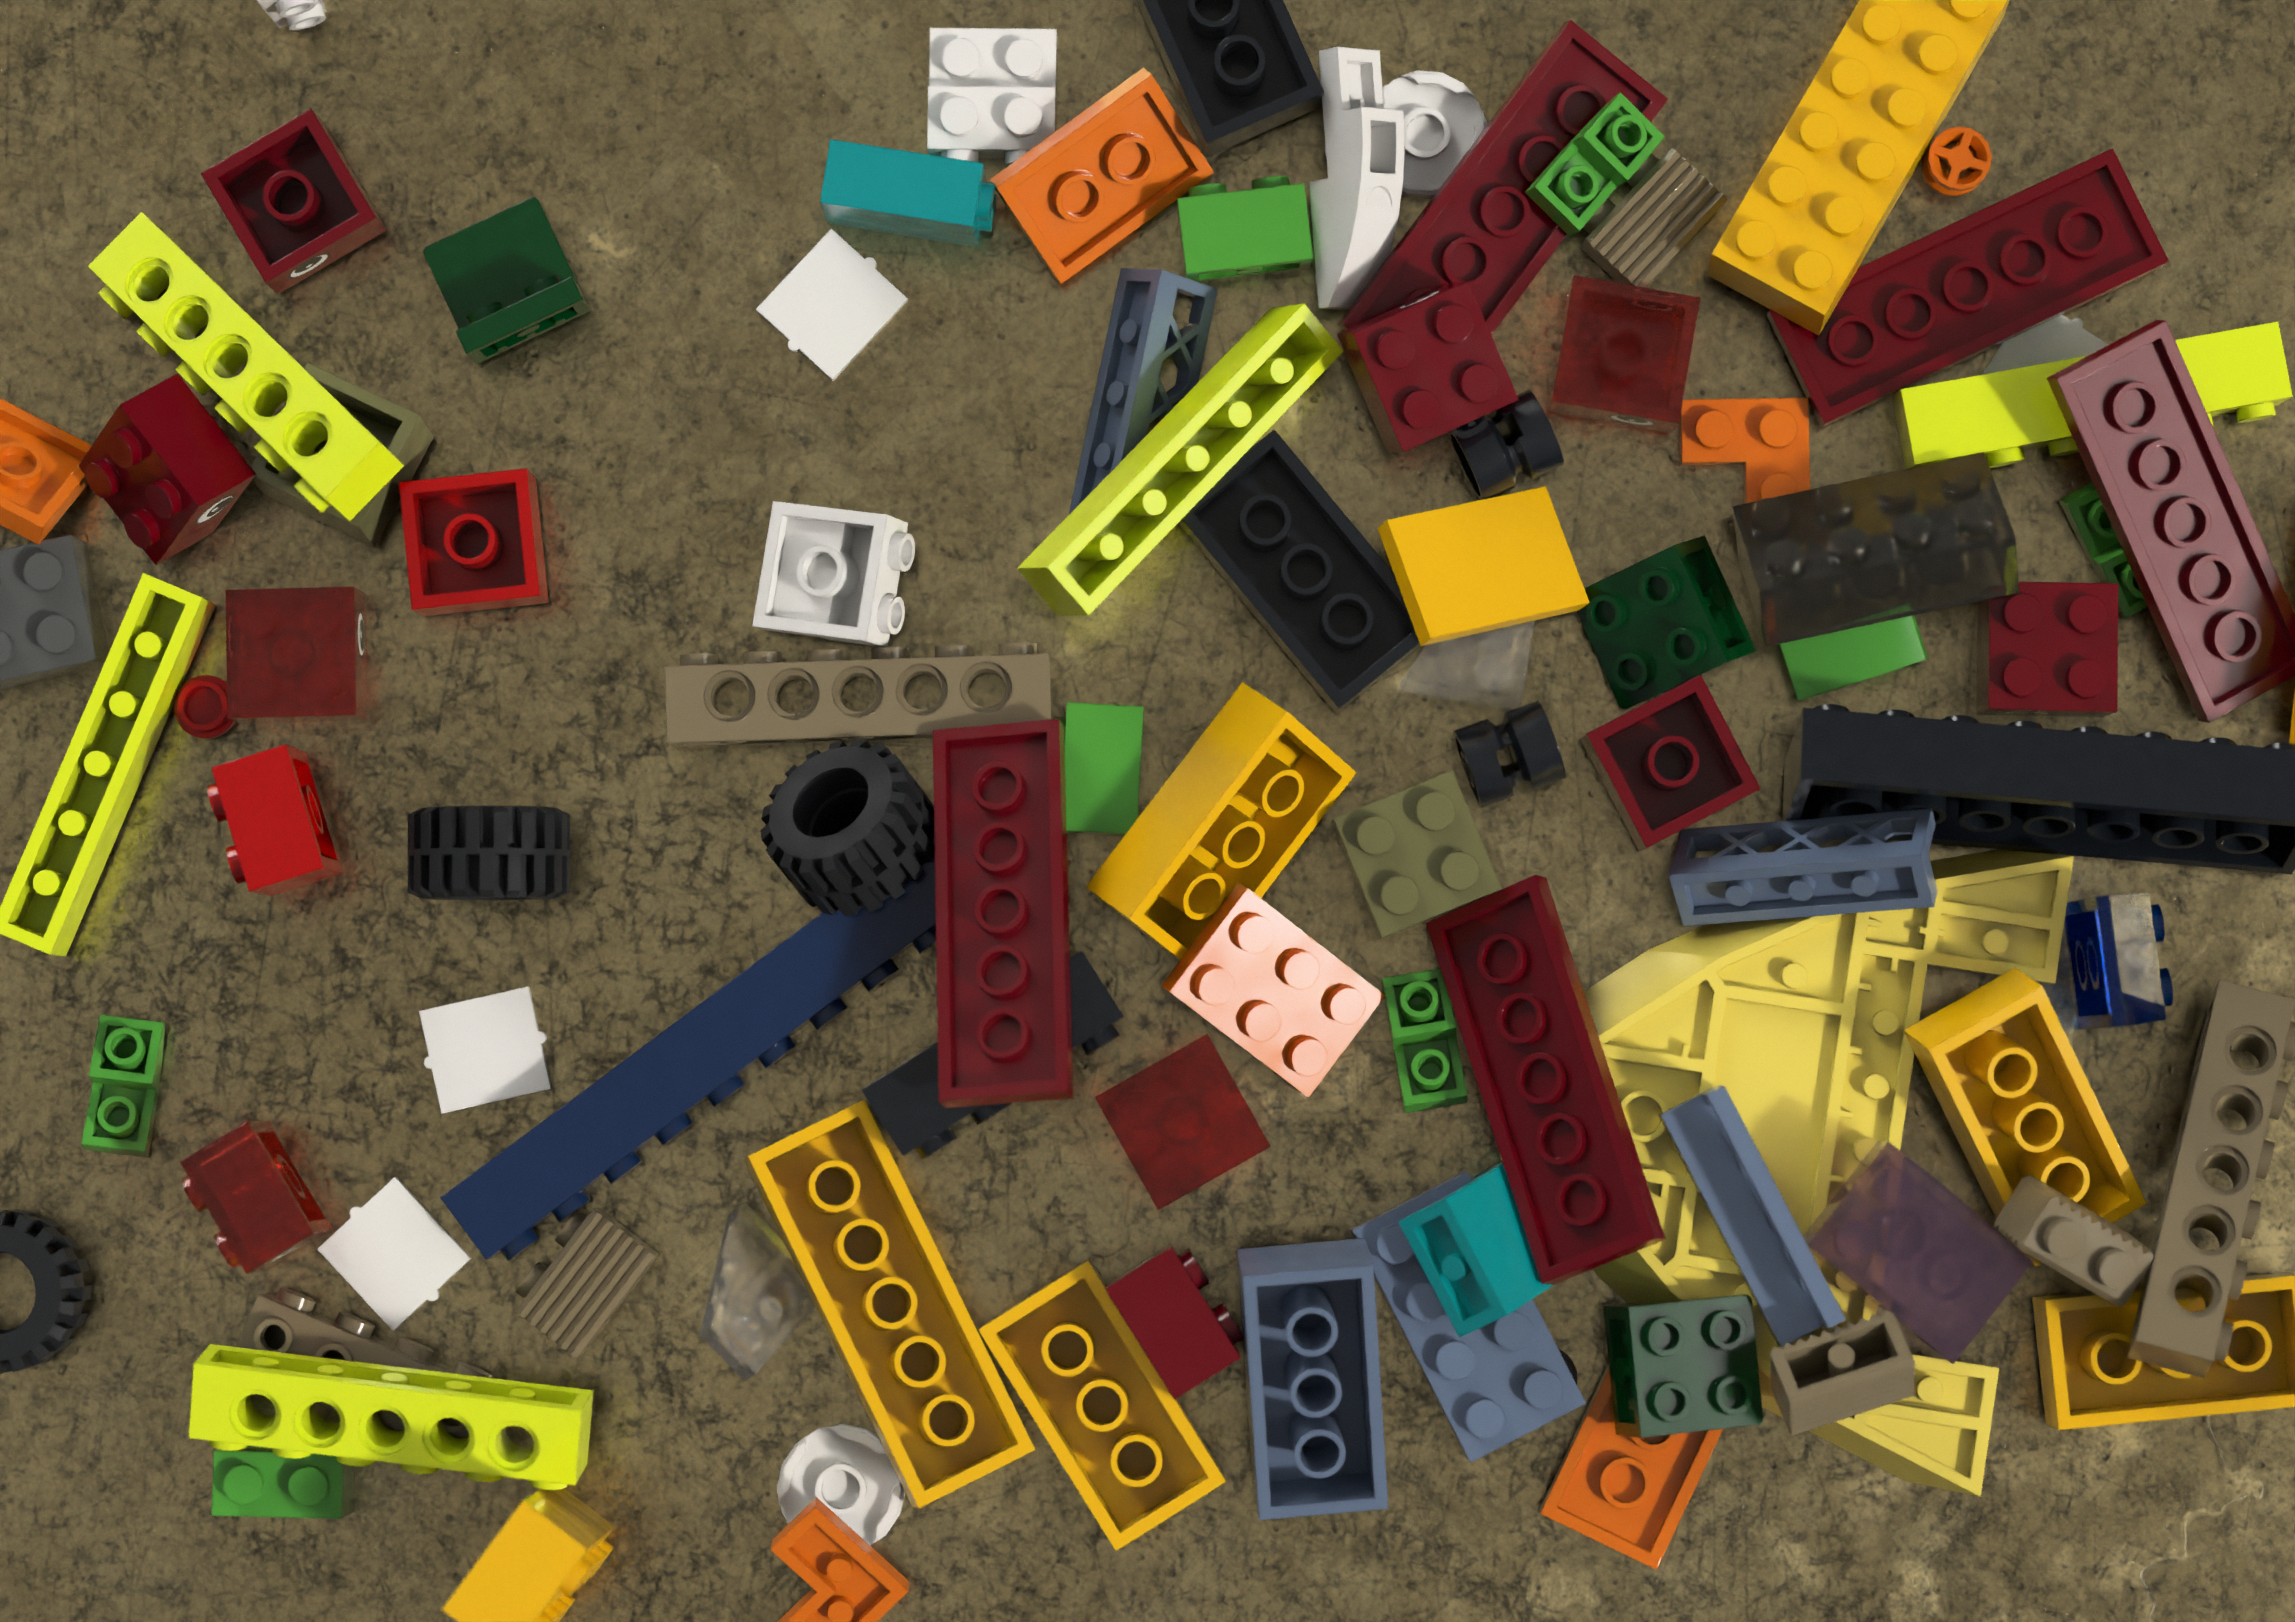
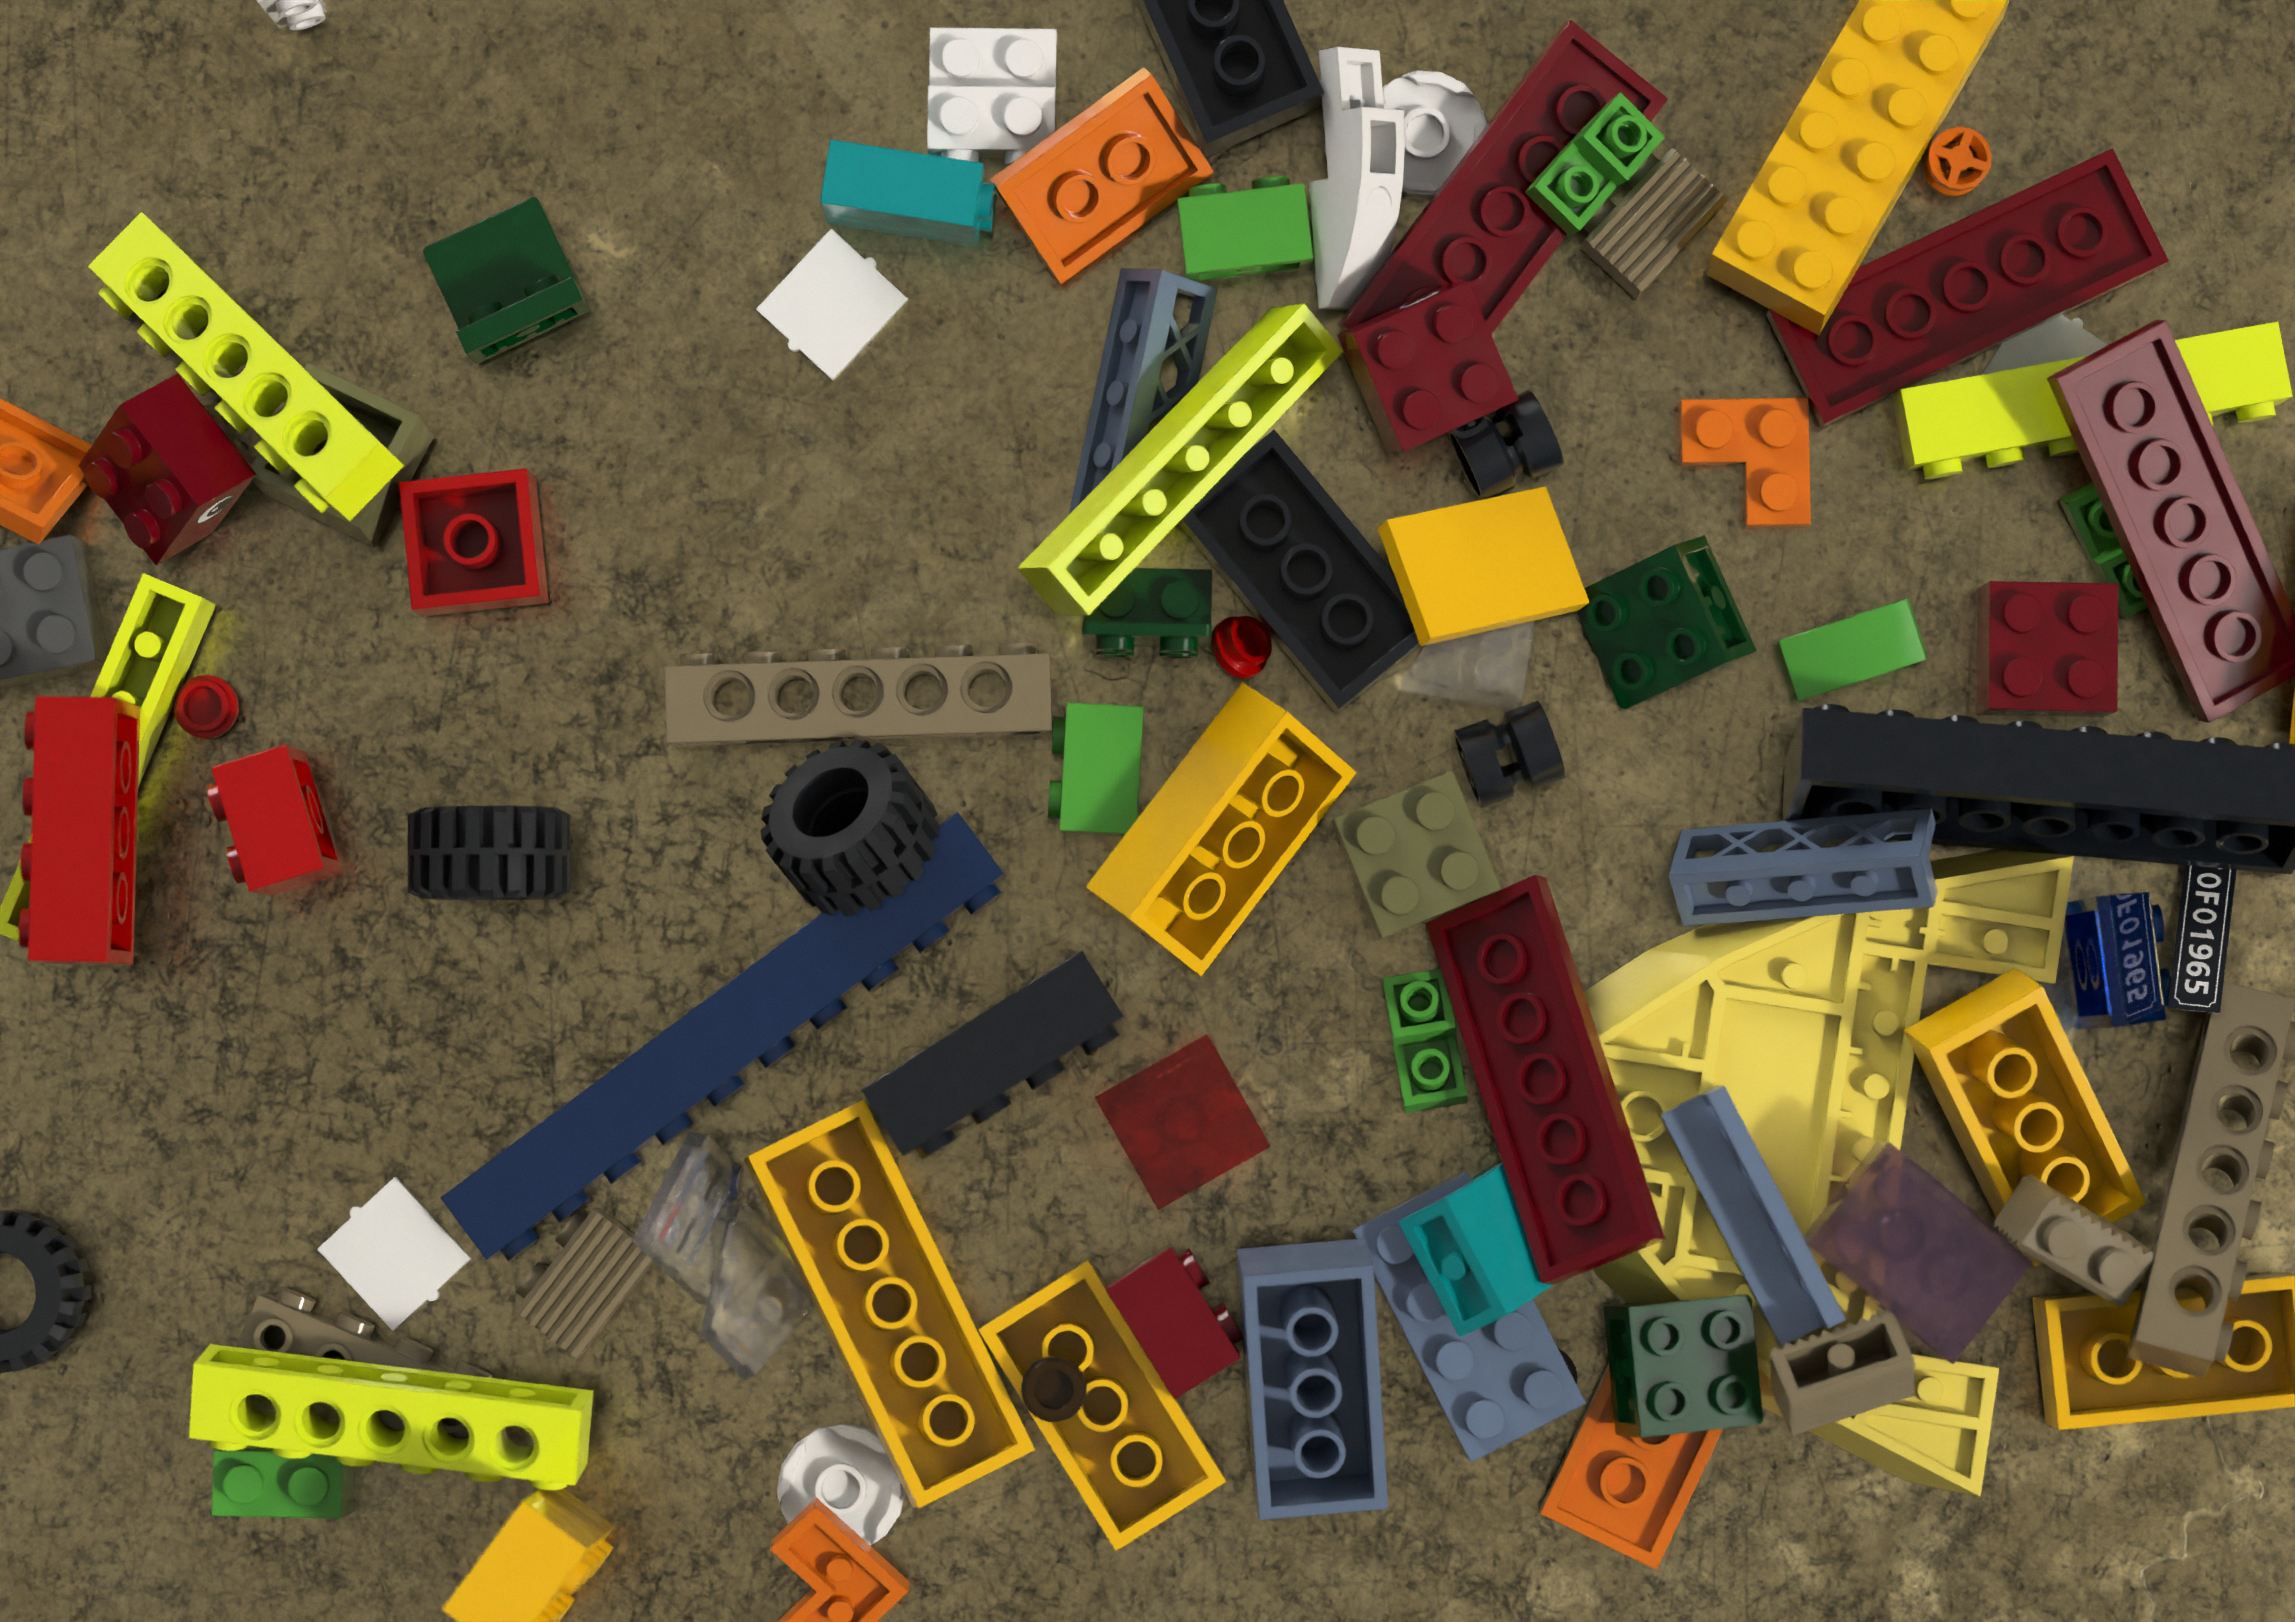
bright green slope [81,1015,165,1158] -> none
clear red brick [180,1120,334,1274] -> none
dark red brick [200,108,387,294] -> none
clear red brick [225,587,368,724] -> none
white piece [419,986,552,1114] -> none
white plate [752,501,915,647] -> none
dark red plate [933,719,1073,1108] -> none
plate [1161,883,1385,1098] -> none
clear red brick [1546,275,1701,433] -> none
dark red brick [1580,675,1761,851] -> none
clear smoke brick [1732,452,2019,647] -> none
none -> red brick [18,696,140,965]
none -> clear wing [632,1131,741,1307]
none -> dark brown tile [1021,1355,1087,1422]
none -> dark green bracket [1082,568,1212,659]
none -> red plate [1211,616,1272,678]
none -> black sticker [2168,865,2237,1014]

